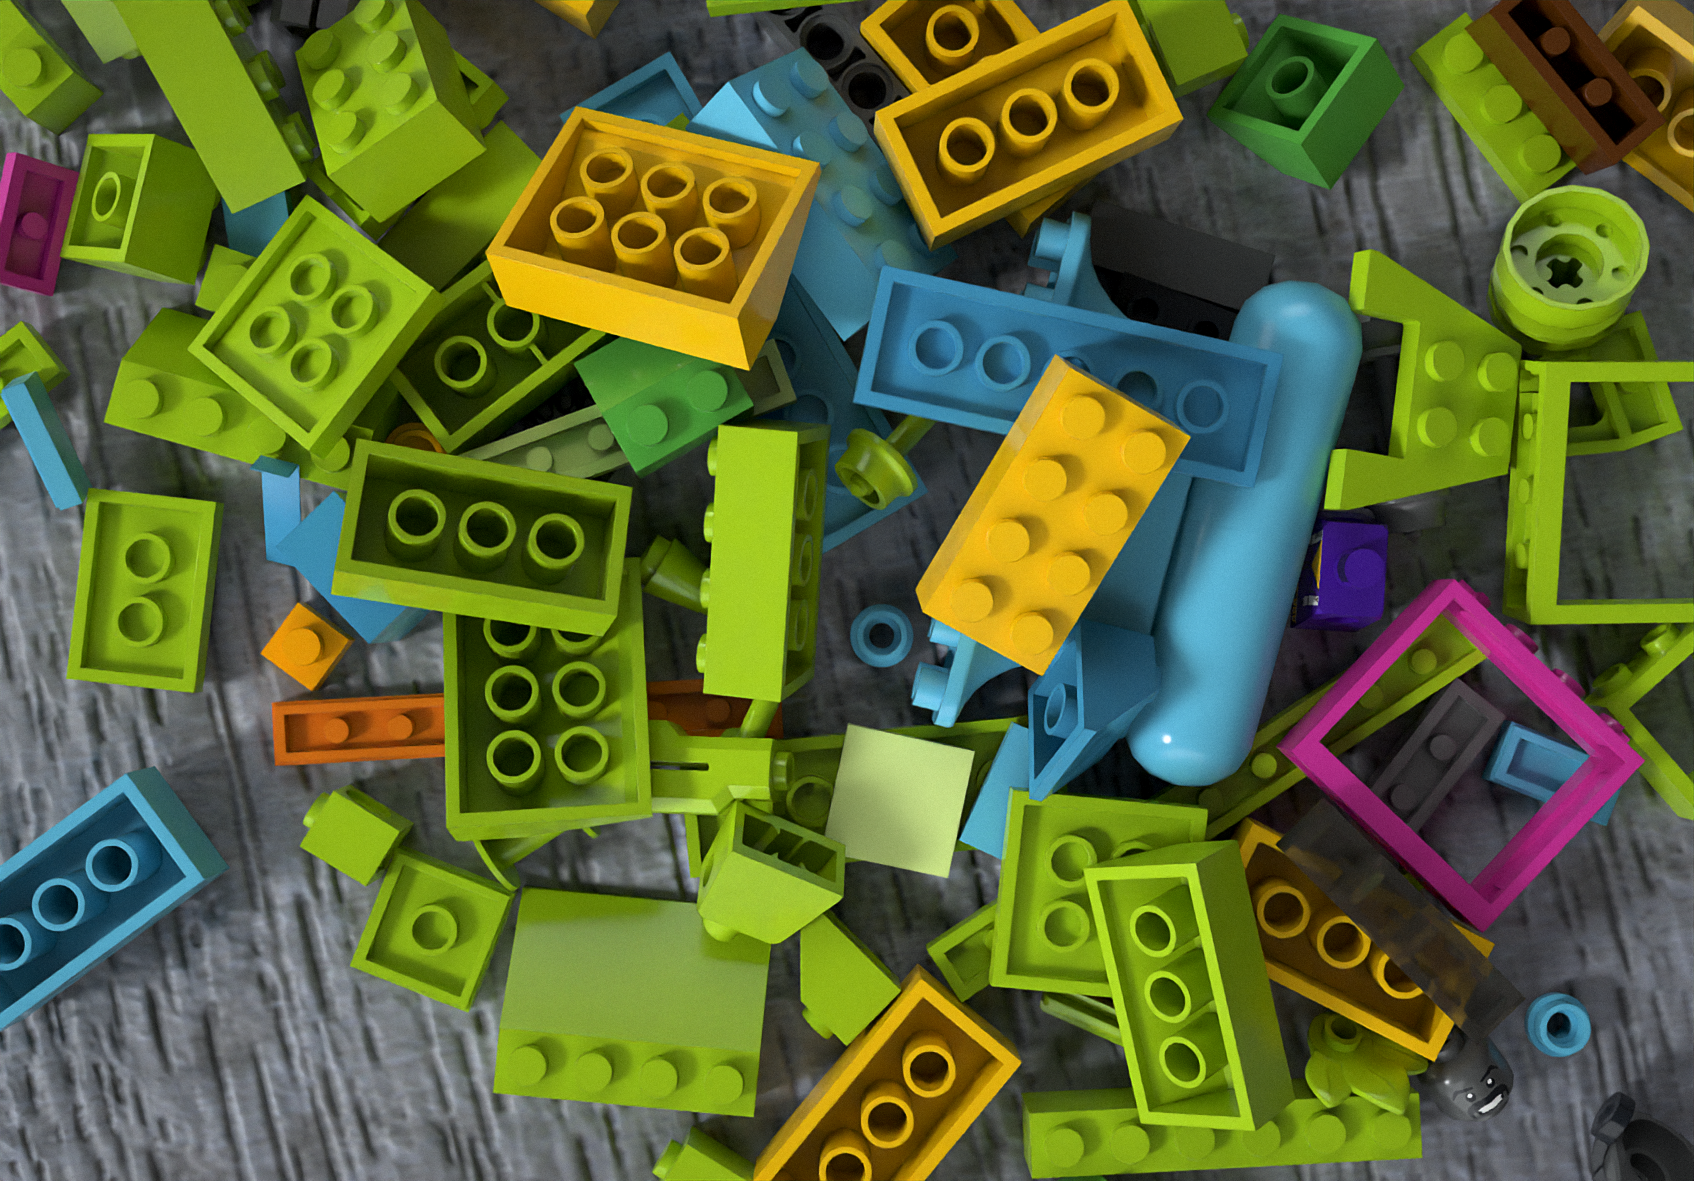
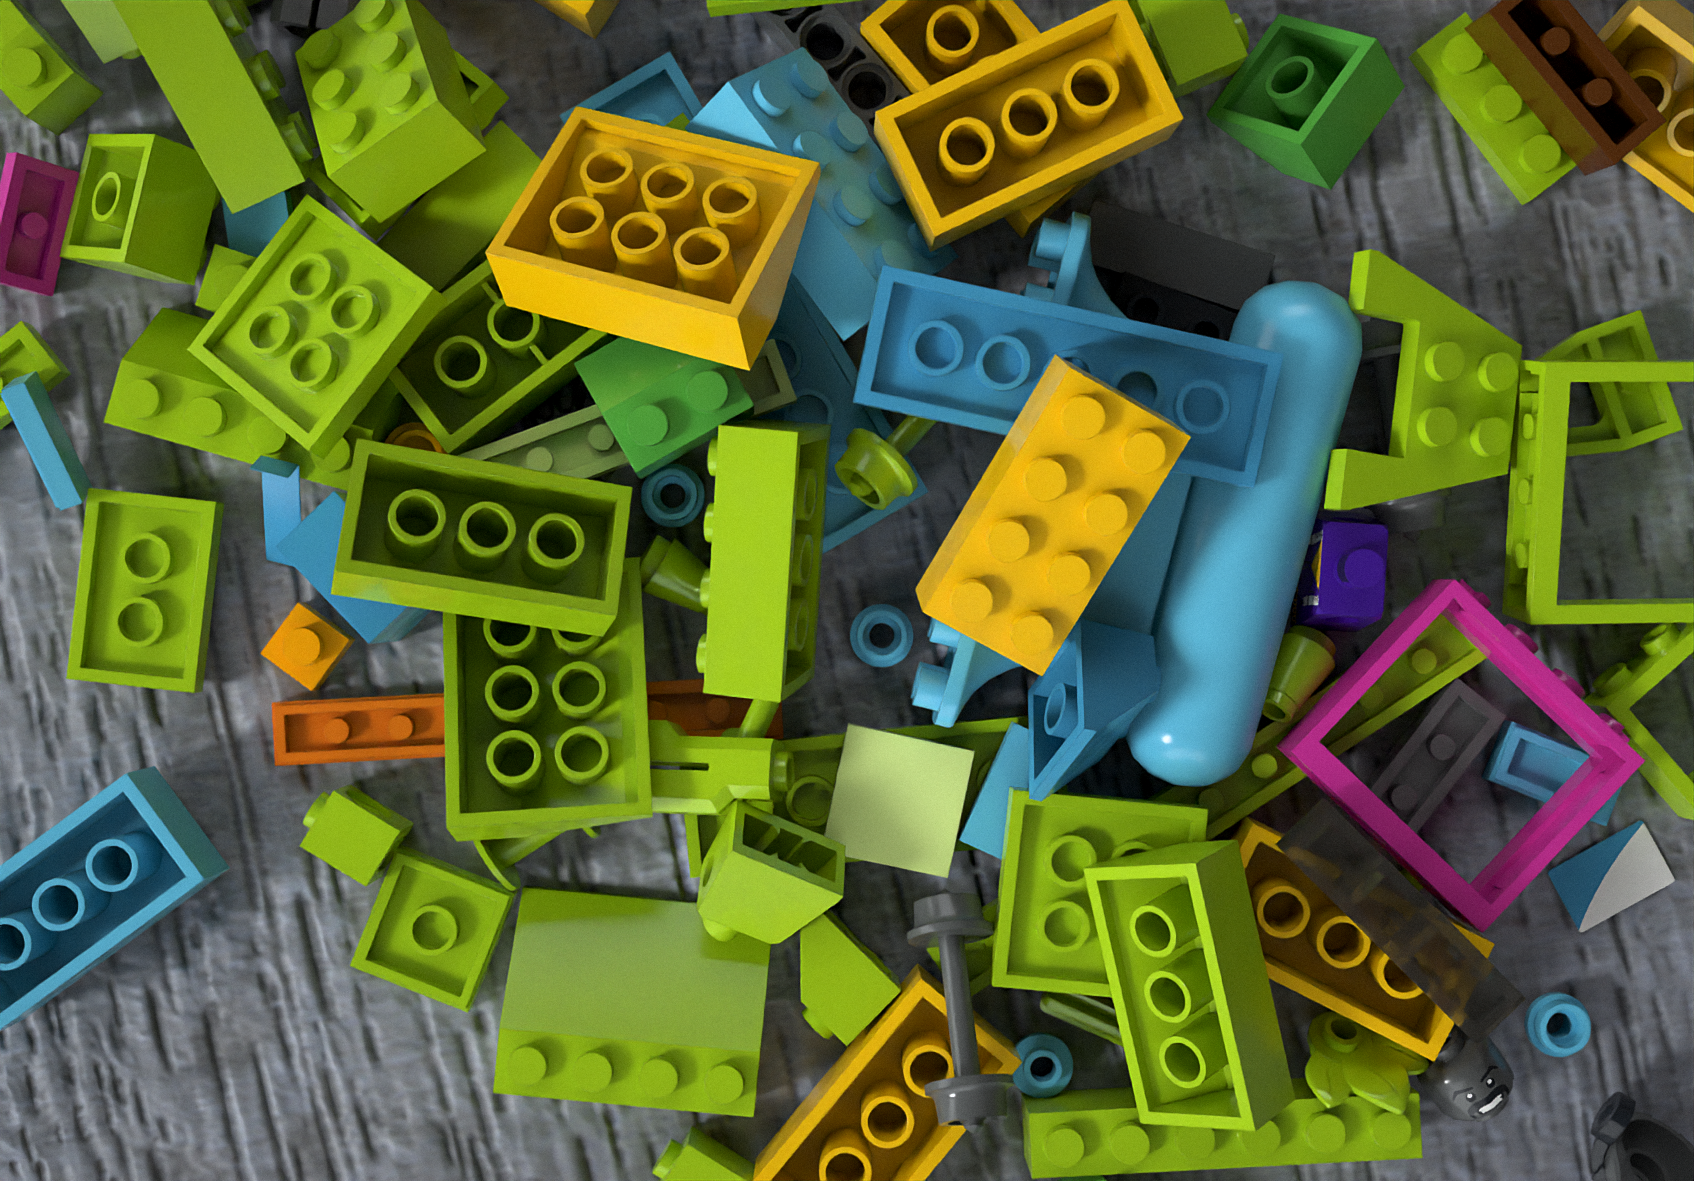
lime wheel [1486,185,1650,359] -> none
none -> medium azure plate [641,464,705,527]
none -> dark grey piece [907,888,1014,1135]
none -> medium azure plate [1012,1032,1073,1098]
none -> lime cone [1261,625,1336,723]
none -> sticker [1547,820,1675,932]

